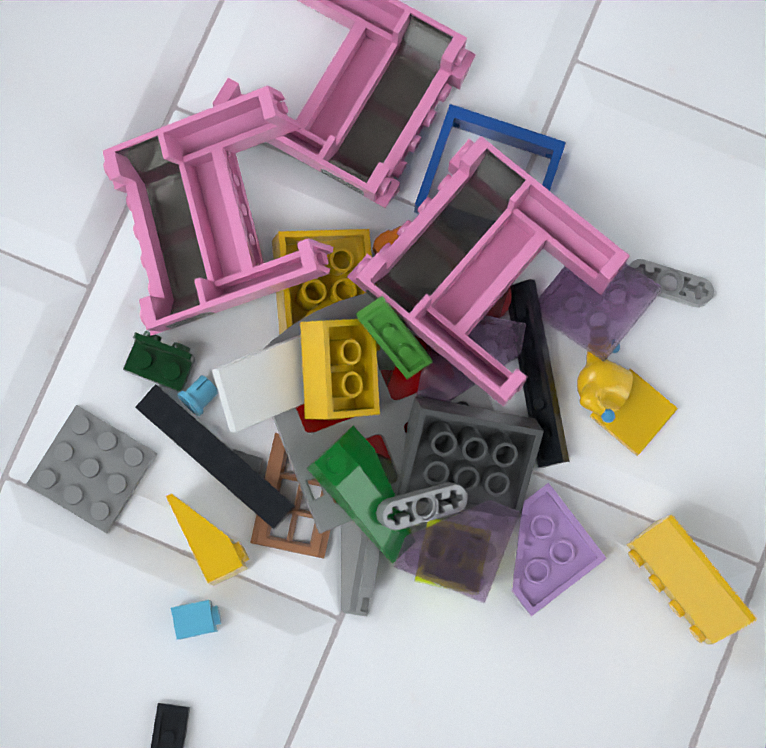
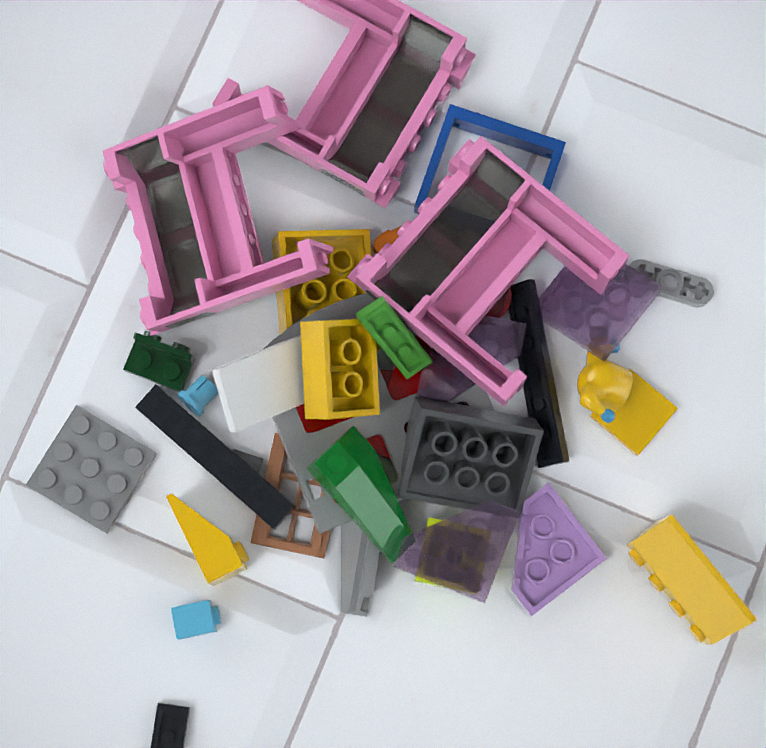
light grey beam [376,482,468,530] -> none

